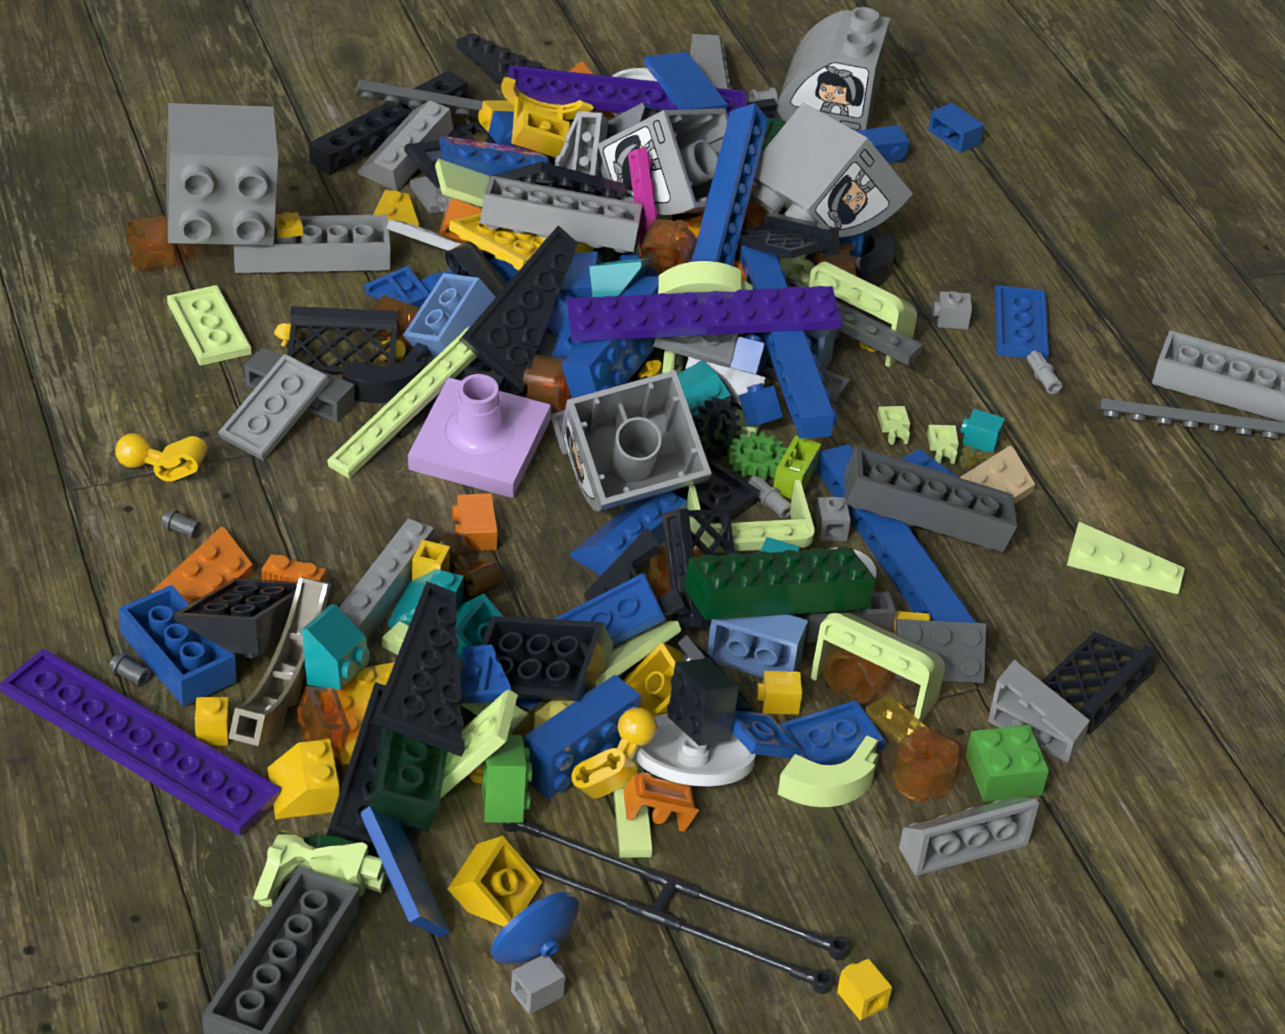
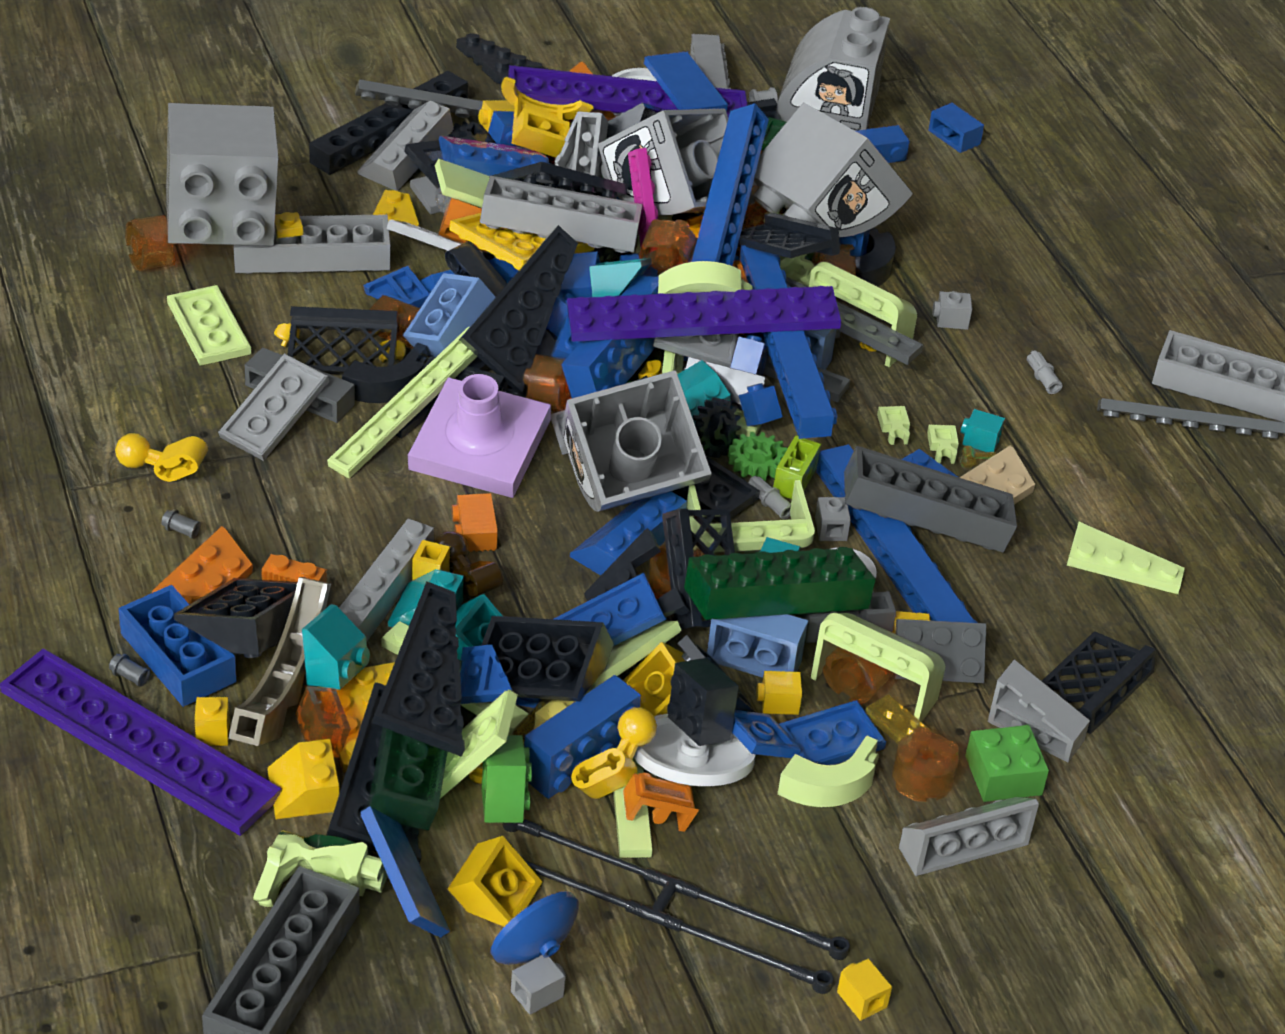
blue tile [994,285,1049,360] -> none

